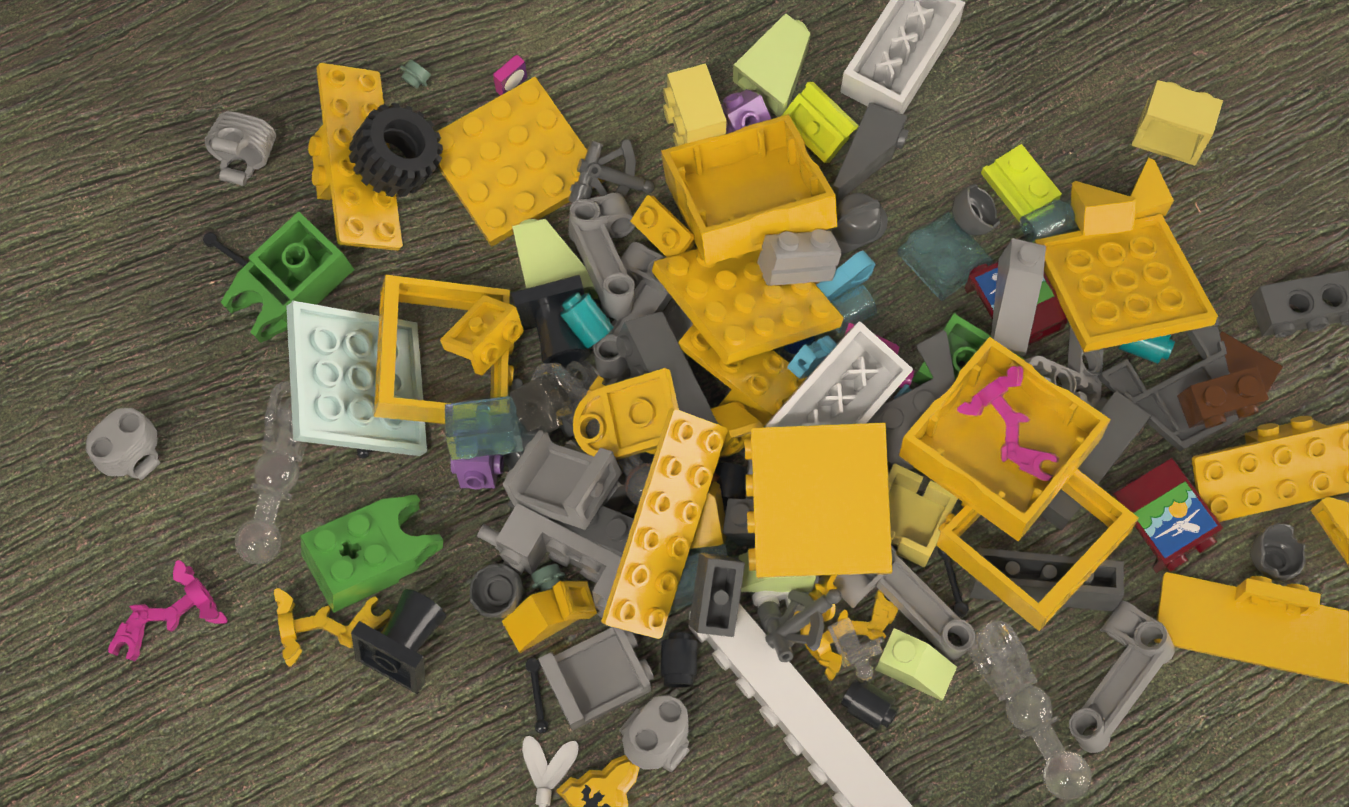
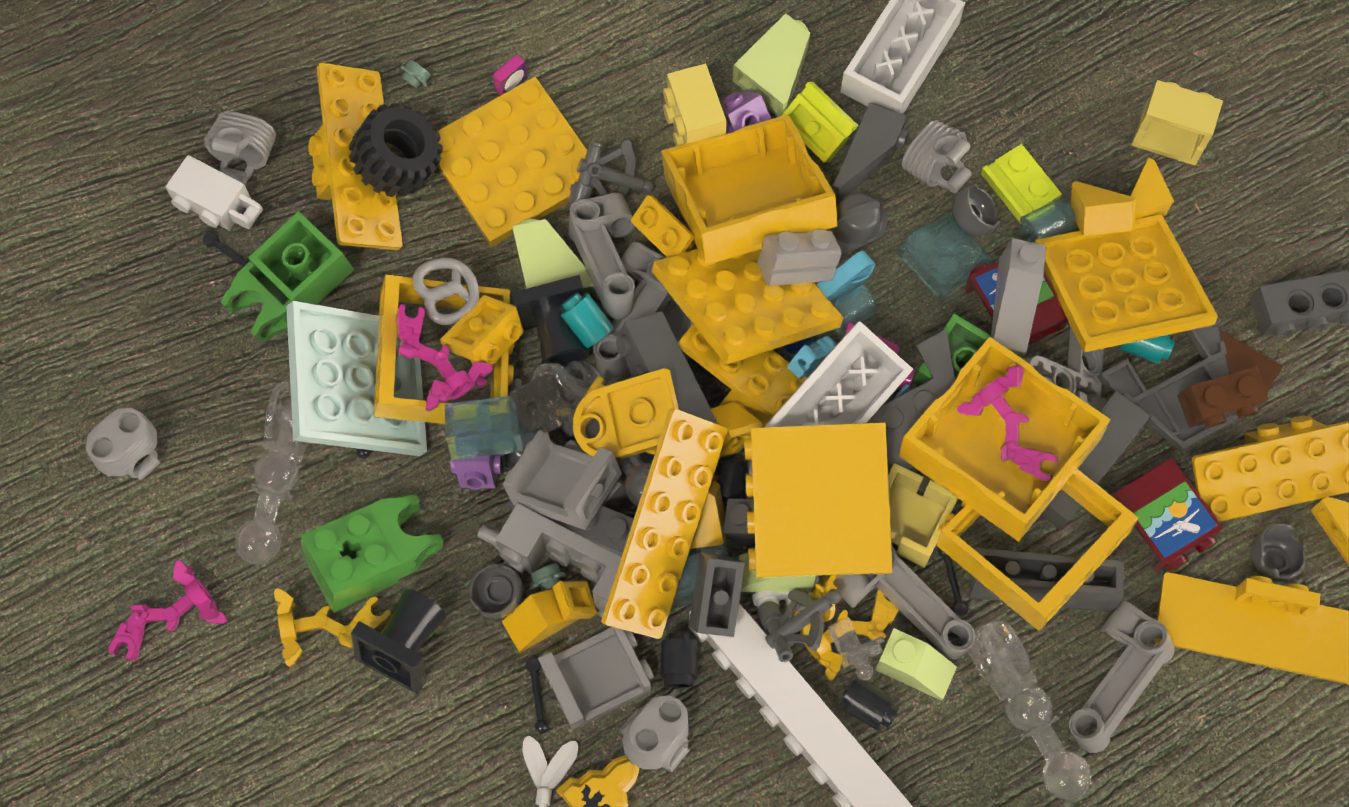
none -> white brick [165,155,263,231]
none -> dark pink piece [396,305,493,411]
none -> light grey piece [413,258,480,325]
none -> light grey piece [902,120,972,193]

